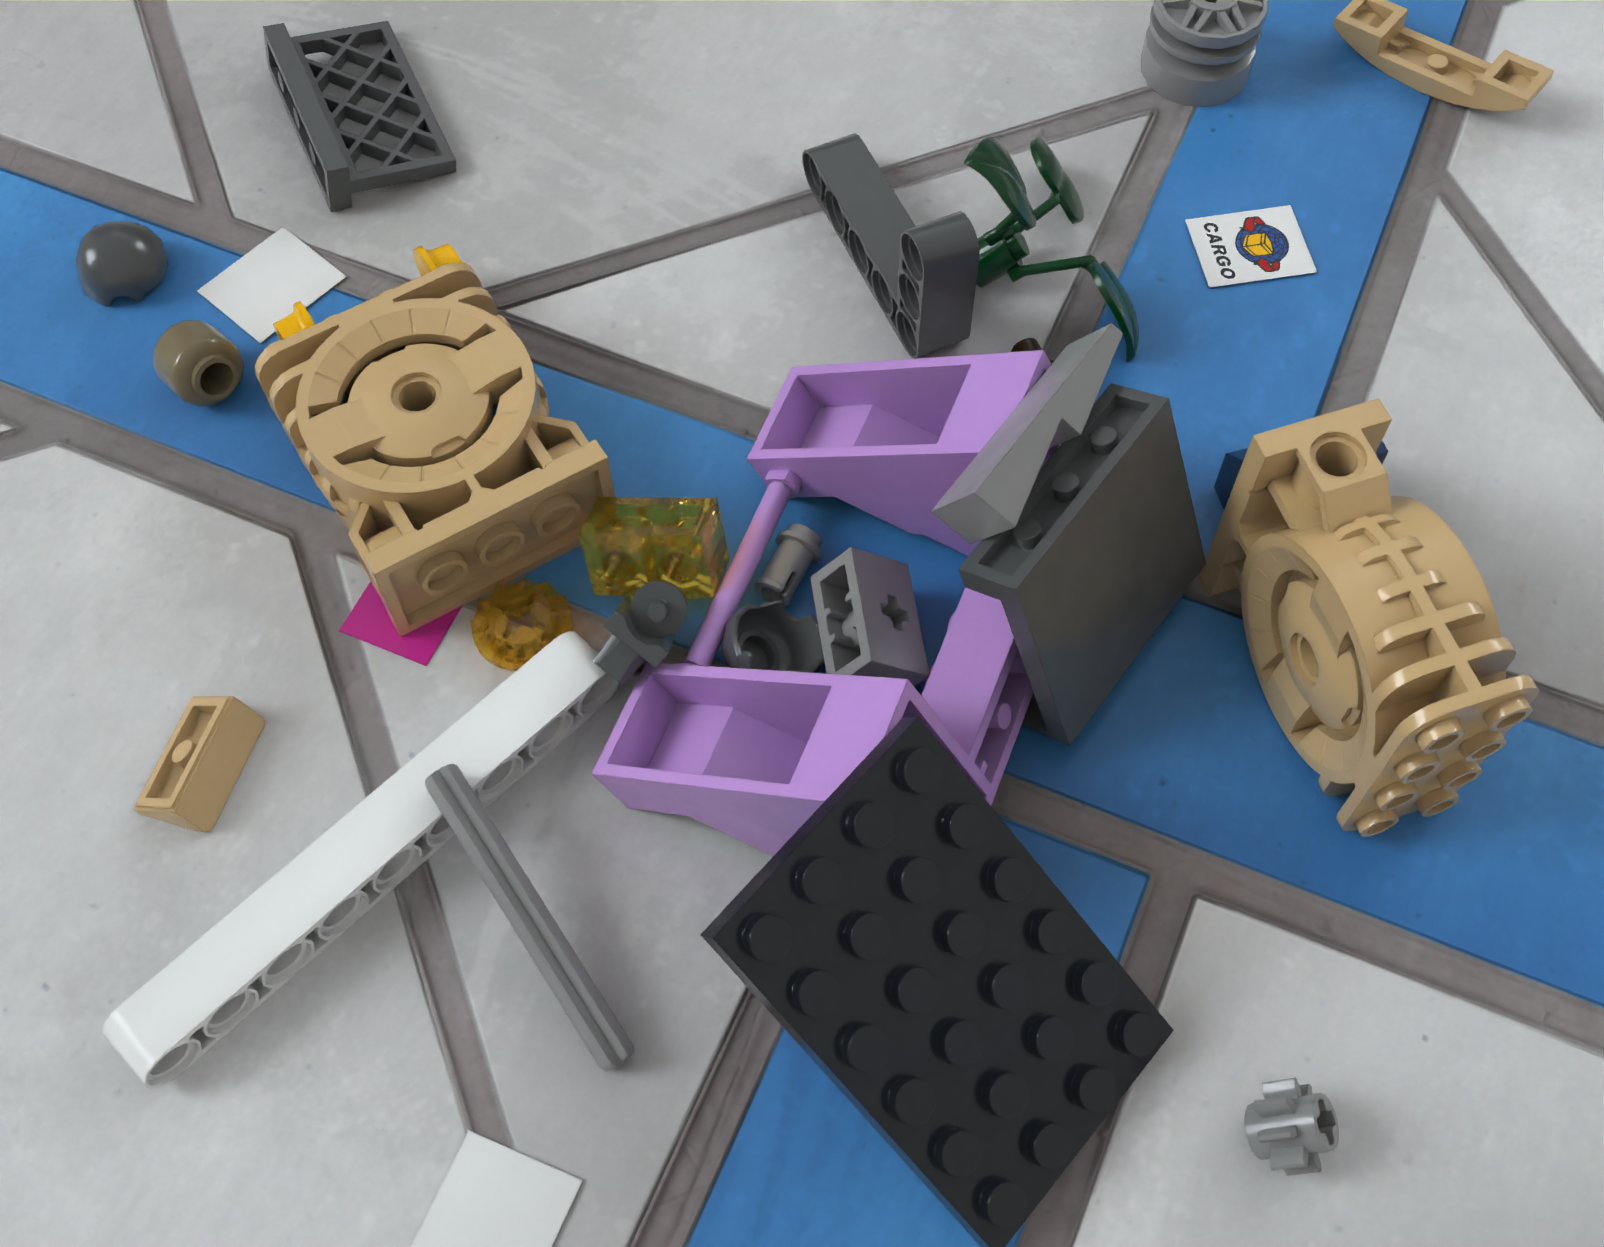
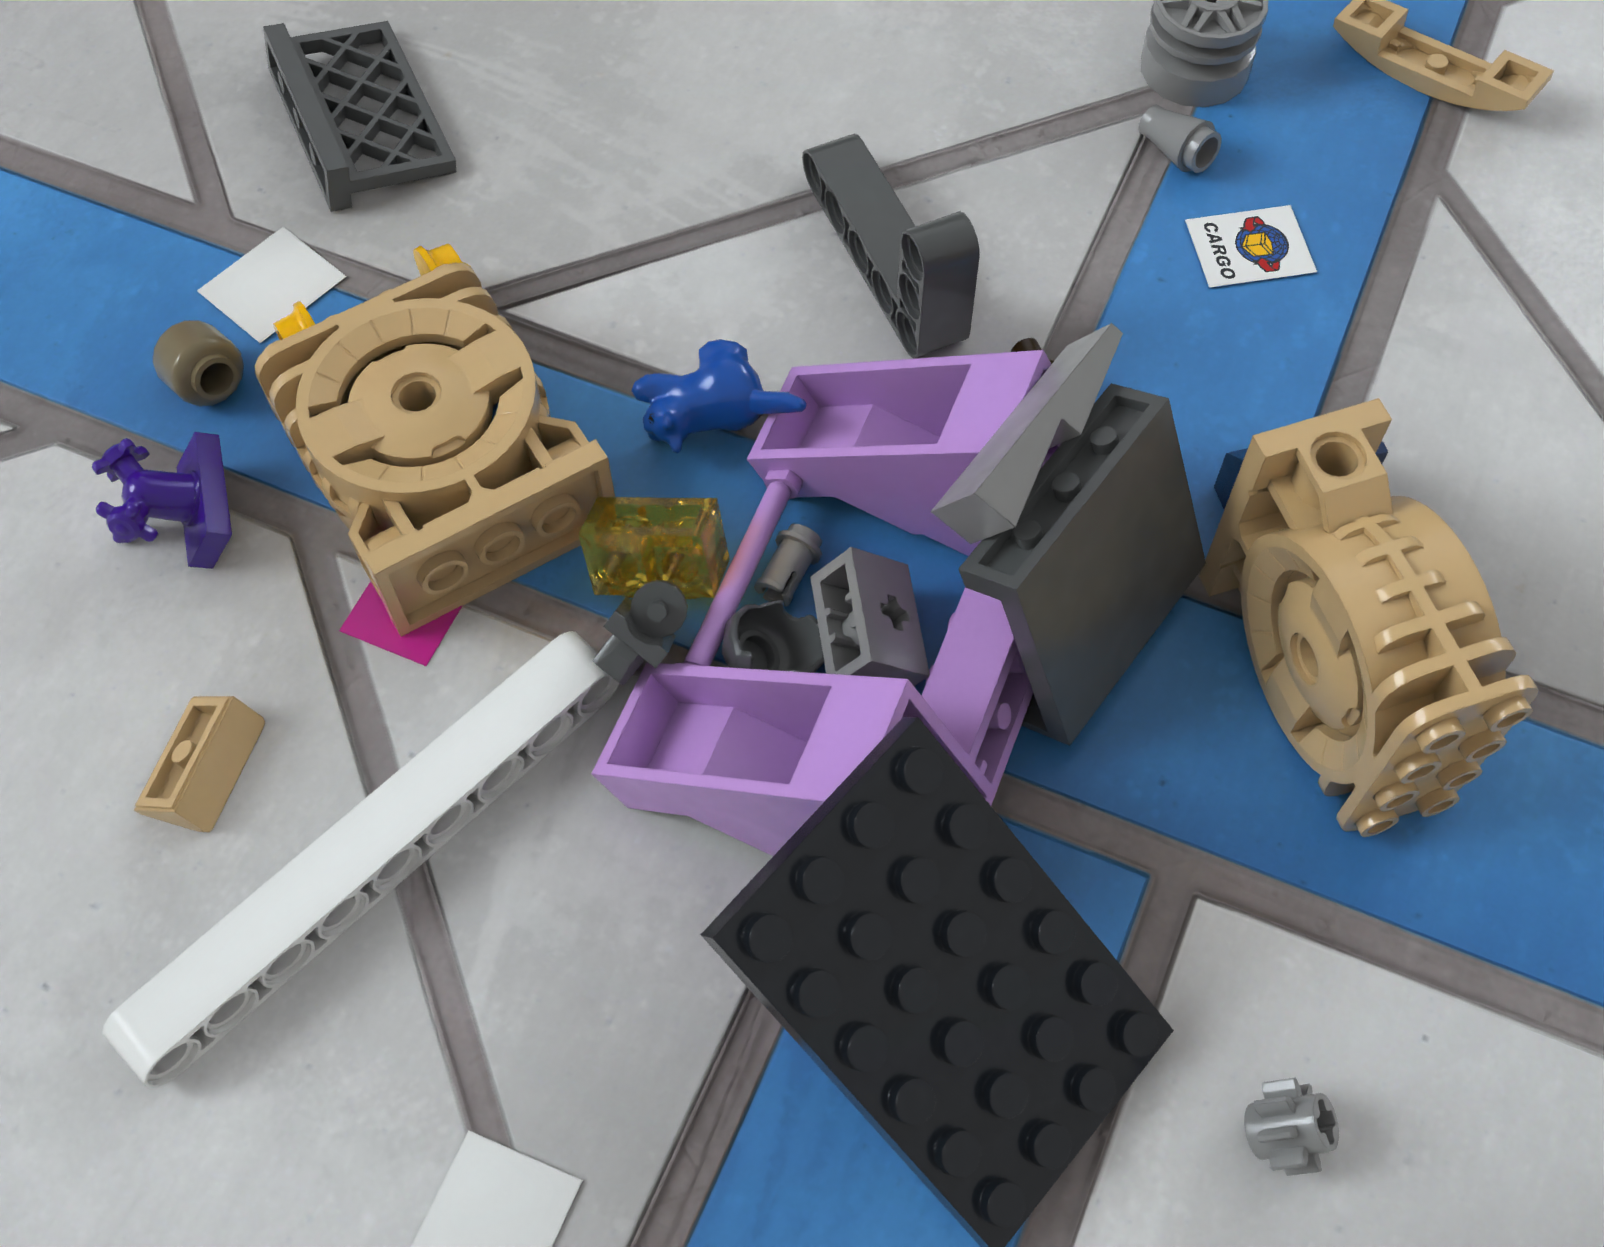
dark grey hair [76,221,169,307] -> none
light grey axle [425,763,634,1072] -> none
clear yellow gear [470,575,573,671] -> none
dark green plant [964,137,1139,362] -> none
none -> dark purple piece [92,432,232,569]
none -> blue animal [632,339,807,453]
none -> light grey cone [1139,105,1222,173]

